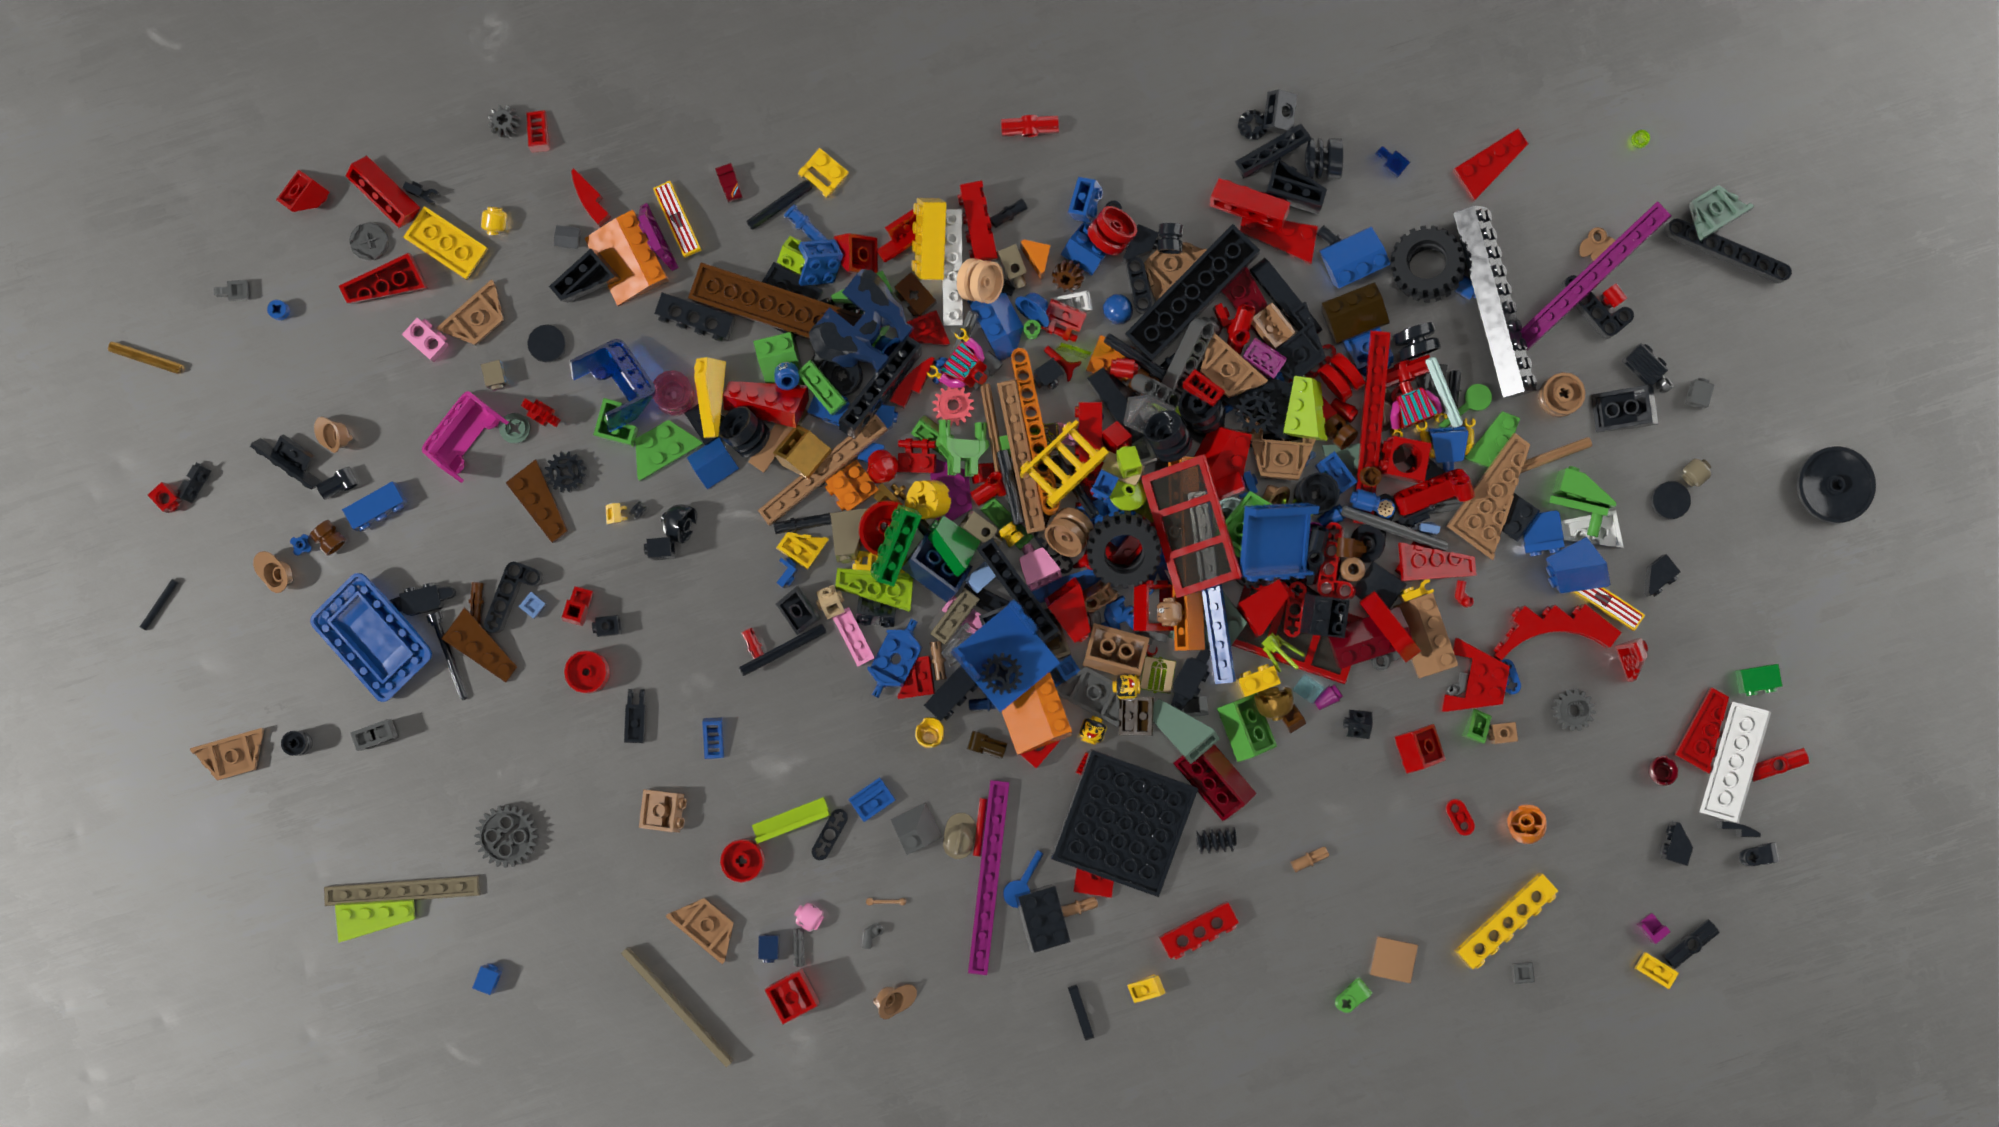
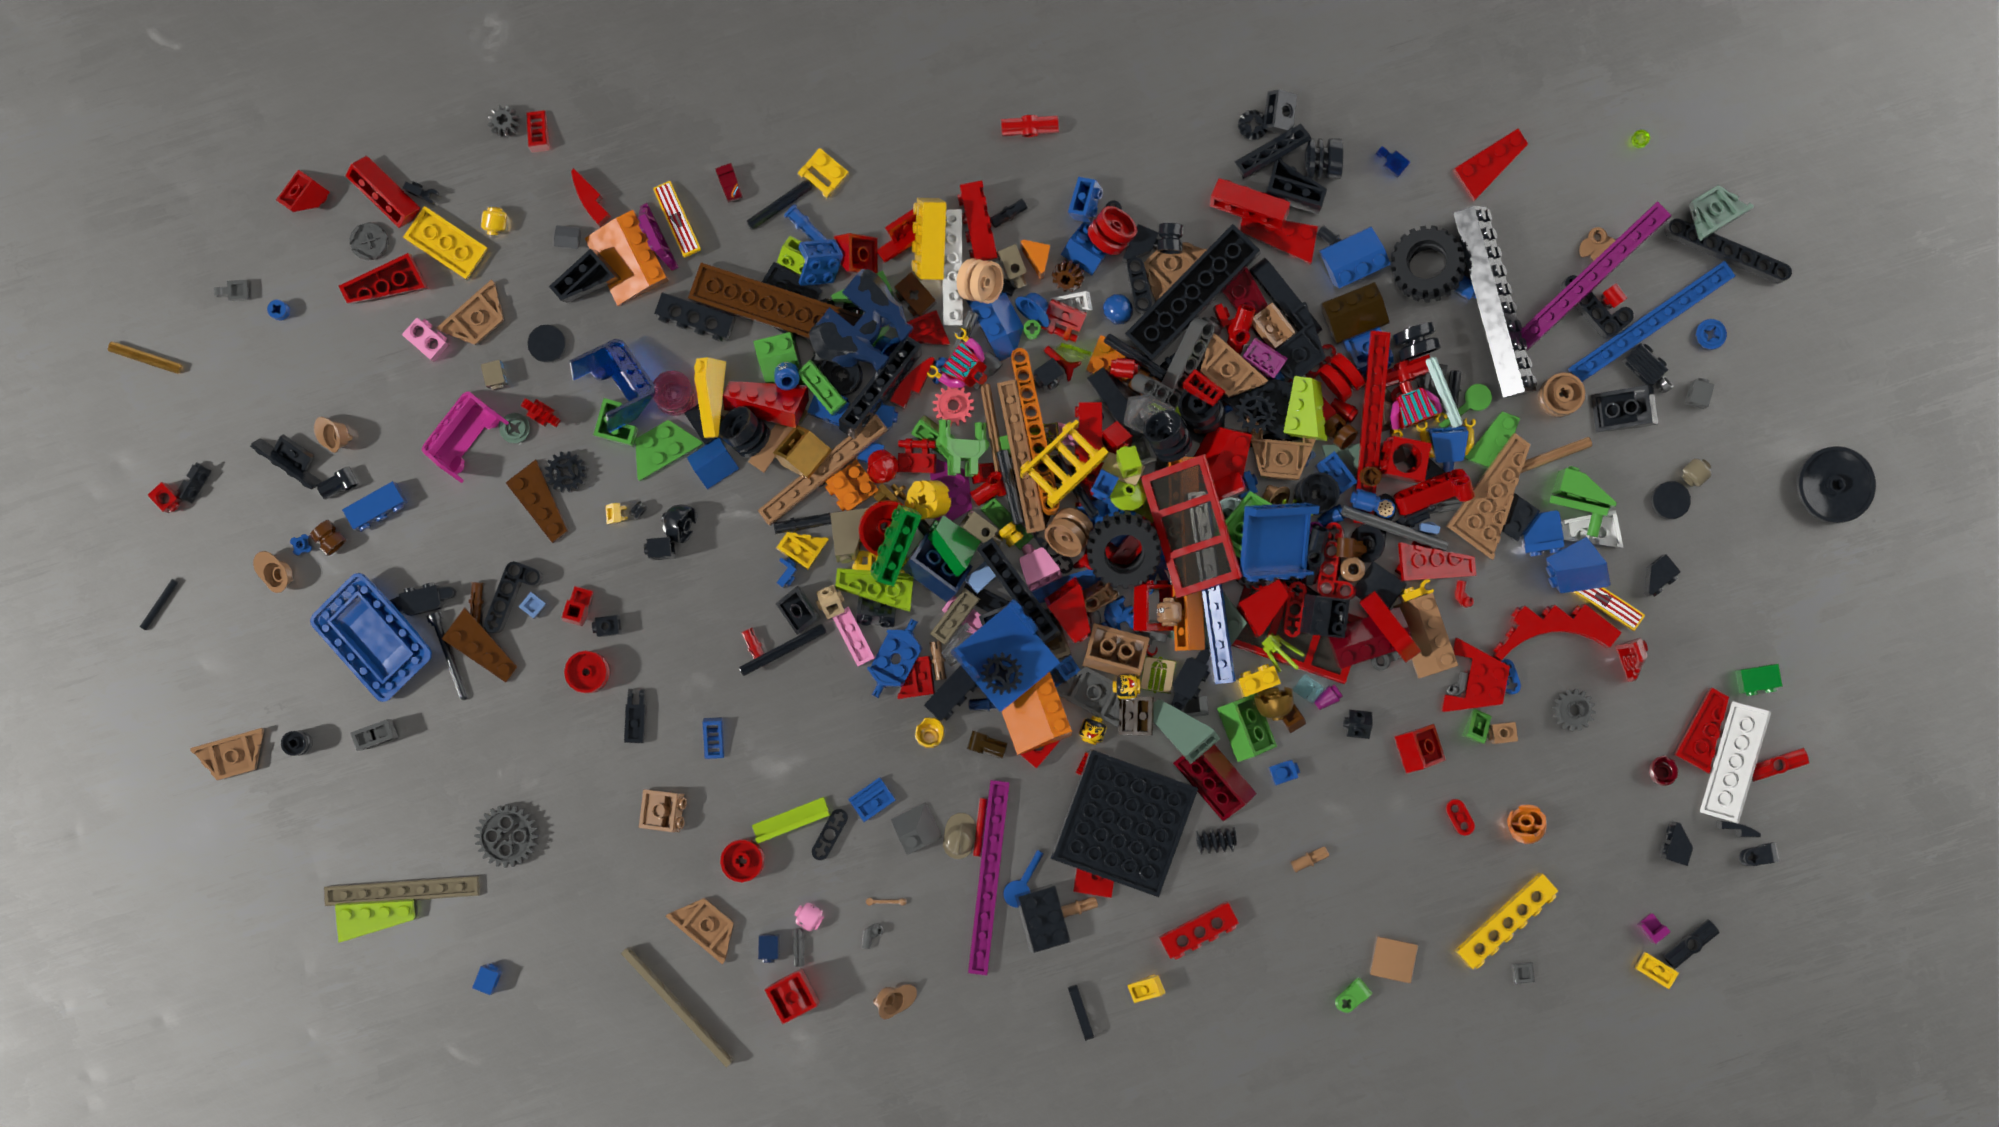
none -> blue bracket [1269,760,1300,785]
none -> blue plate [1568,261,1736,382]
none -> blue gear [1695,319,1727,350]

